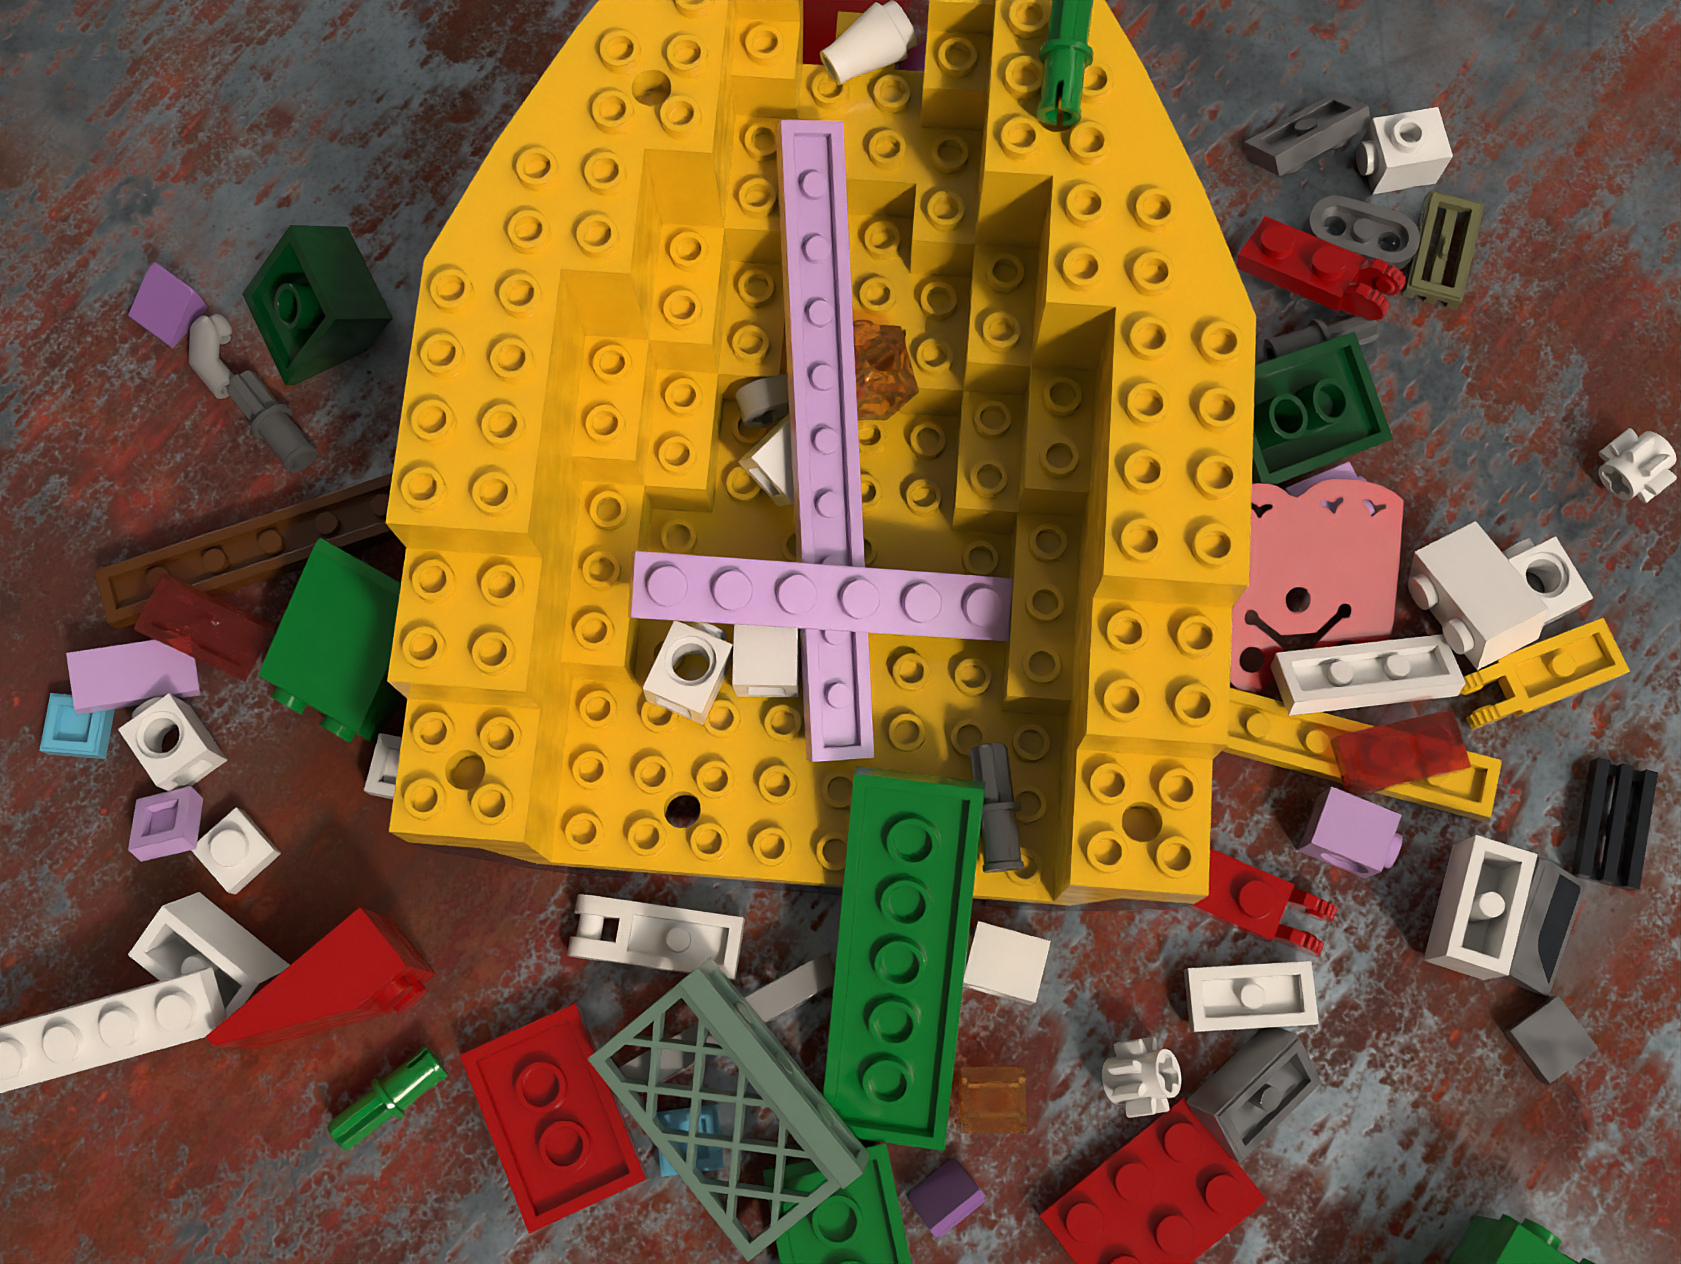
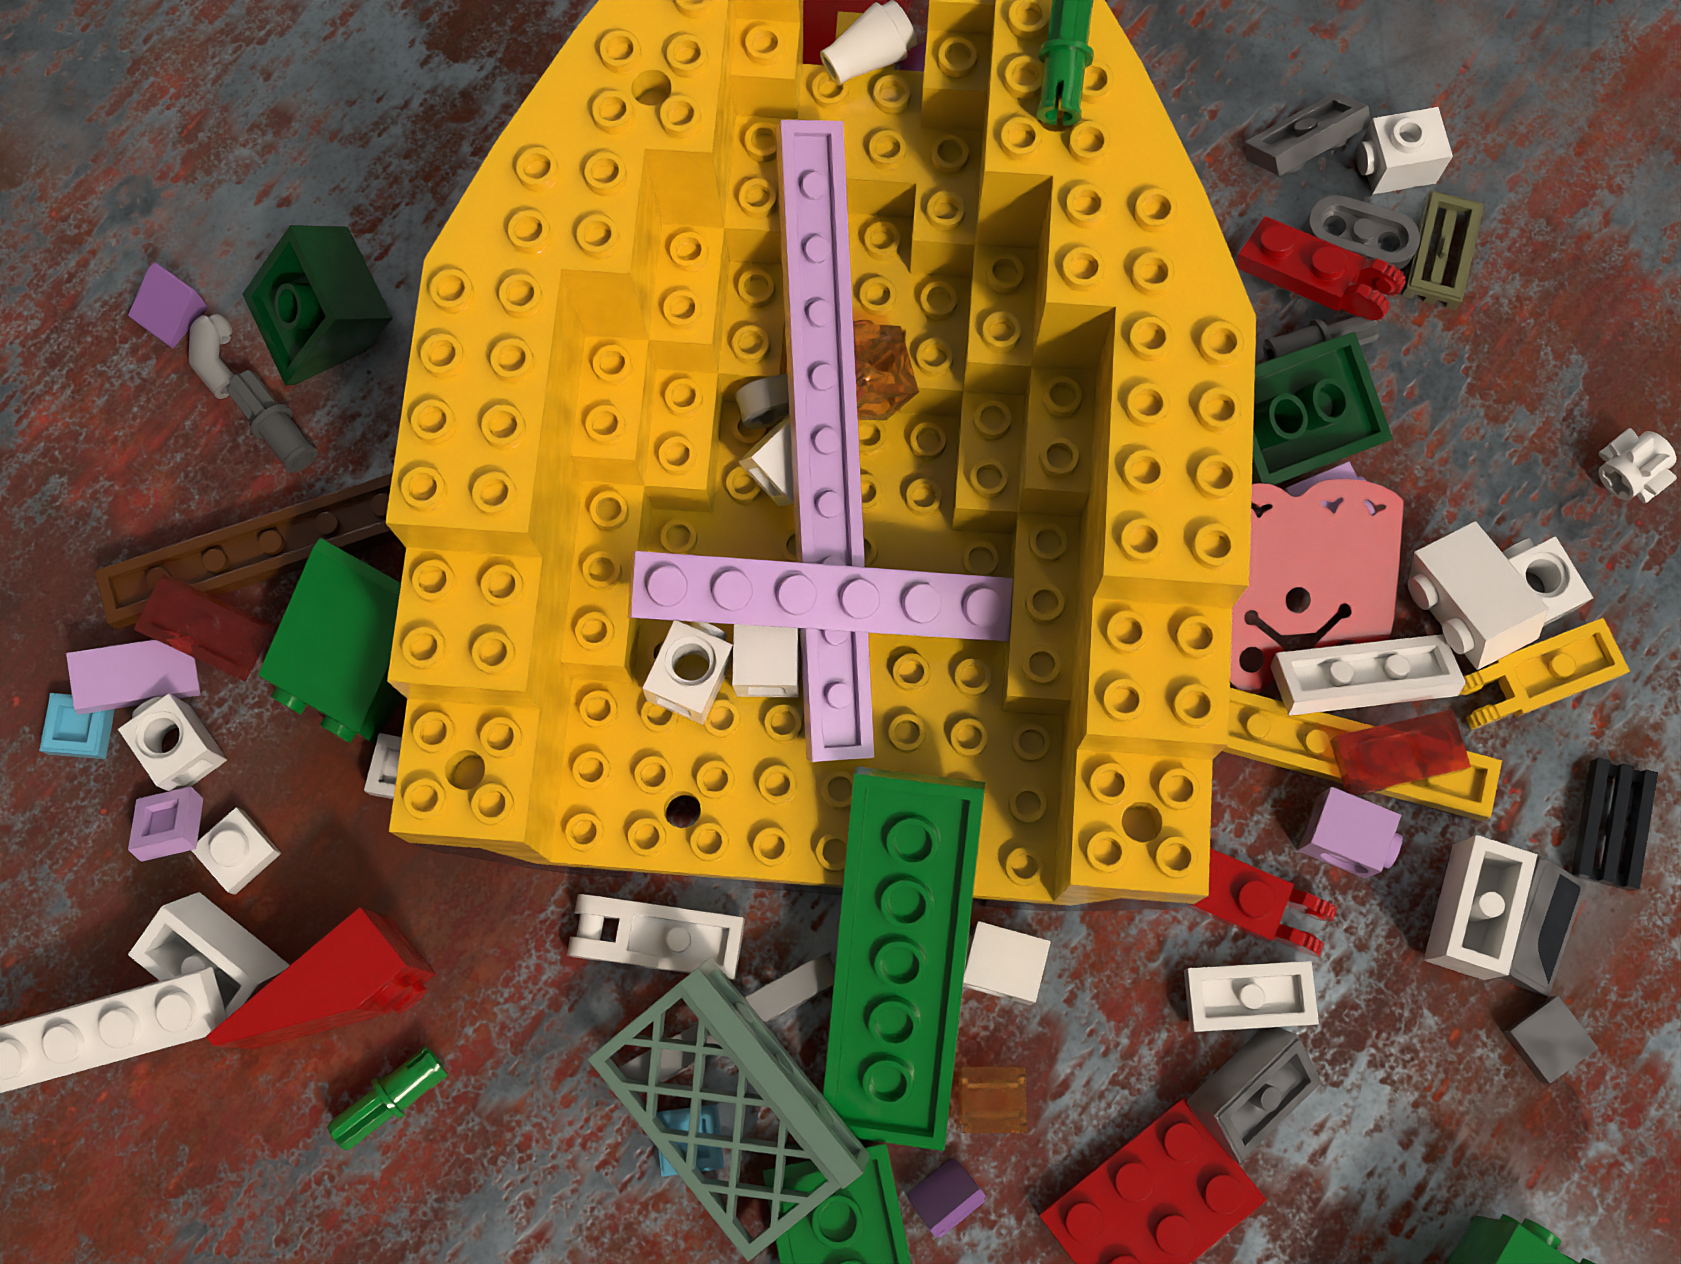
red plate [460,1003,649,1234] -> none
dark grey axle [970,743,1024,873] -> none
white gear [1102,1037,1181,1118] -> none

